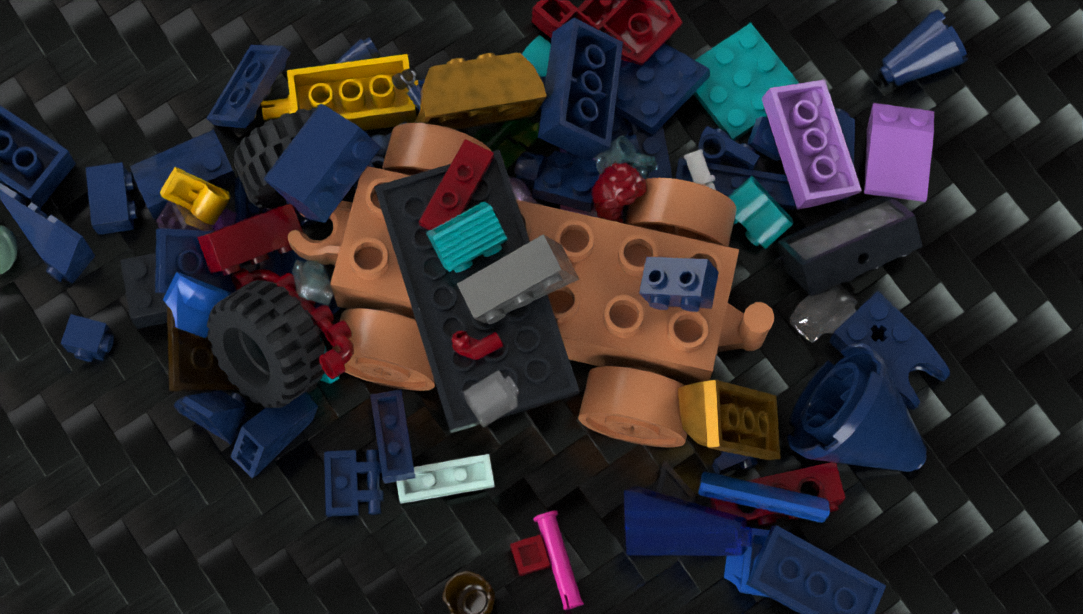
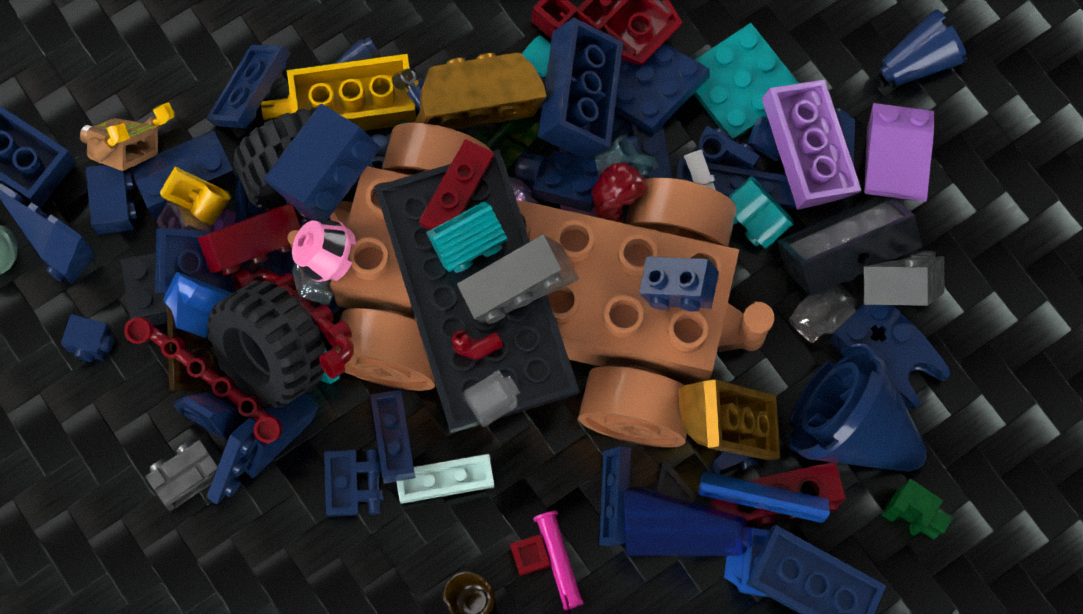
none -> medium nougat torso [80,102,175,171]
none -> dark red bar [124,317,283,443]
none -> flat silver brick [146,440,218,512]
none -> dark blue plate [207,418,257,505]
none -> bright pink cone [292,220,356,282]
none -> dark blue plate [599,446,632,547]
none -> dark grey wedge [864,251,945,306]
none -> dark green hips [882,479,953,540]

